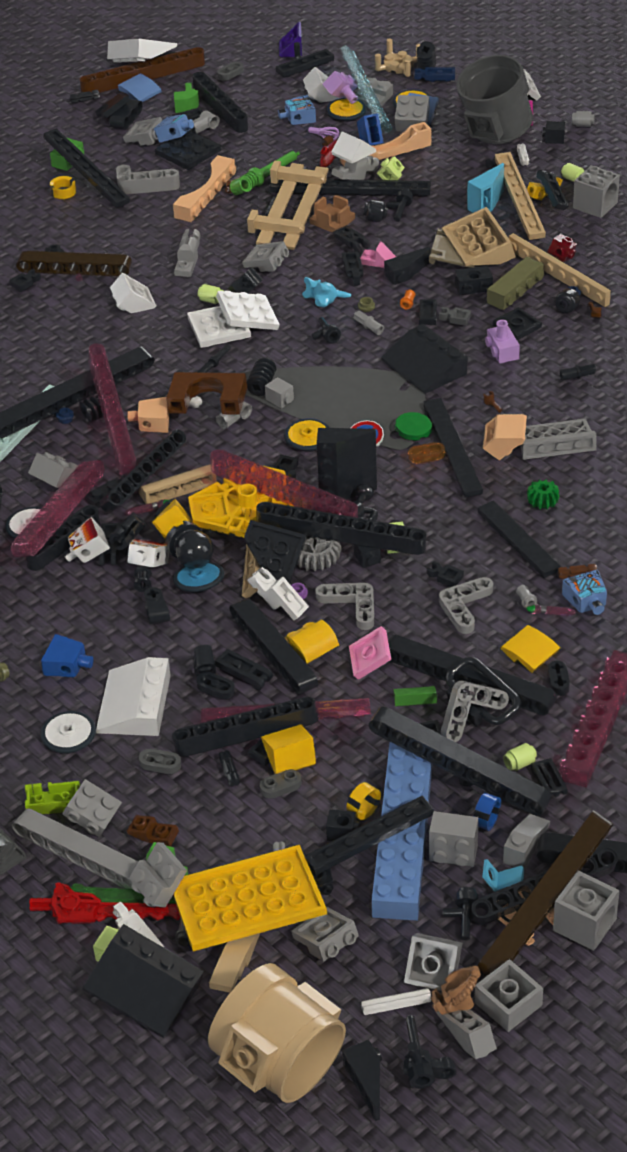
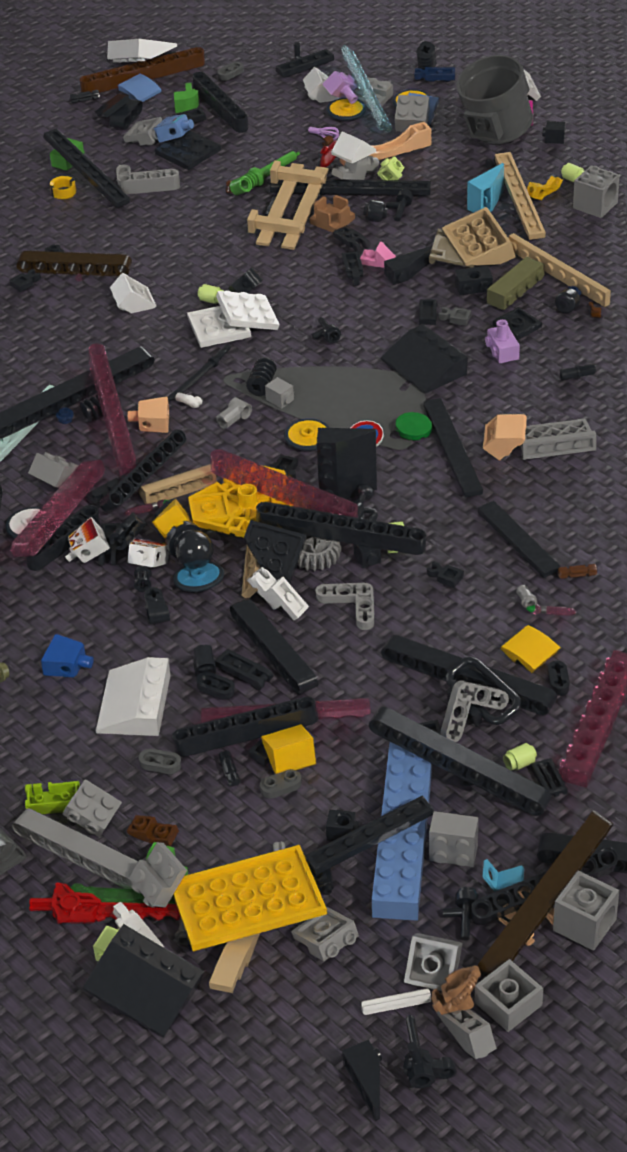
white wheel [41,711,96,753] -> none
reddish brown arch [166,372,247,415] -> none
light nougat arch [173,155,236,222] -> none
light grey plate [174,229,200,277] -> none
light grey piece [190,111,220,134] -> none
tan cylinder [208,963,346,1103] -> none
light grey plate [242,241,289,272] -> none
medium blue torso [278,95,316,125] -> none
dark purple slope [279,22,302,57] -> none
yellow brick [284,619,339,664] -> none
medium lavender plate [291,583,308,599] -> none
medium azure animal [302,277,351,307] -> none
yellow piece [346,782,381,820] -> none
bright pink plate [349,626,391,680] -> none
light grey axle [353,311,384,335] -> none
blue torso [357,113,384,145] -> none
olive plate [358,297,375,312] -> none
tan plate [375,39,420,77] -> none
bright green slope [393,686,437,706] -> none
orange pin [400,290,416,310] -> none
clear orange plate [408,442,445,464] -> none
light grey beam [439,577,493,634] -> none
blue piece [473,793,501,831] -> none
reddish brown hand [483,391,502,413] -> none
light grey slope [503,814,550,870] -> none
white axle [517,143,529,166] -> none
green gear [527,479,559,510] -> none
black plate [536,170,569,210] -> none
dark red brick [547,234,577,262] -> none
medium blue torso [562,570,607,615] -> none
light grey brick [572,111,595,127] -> none

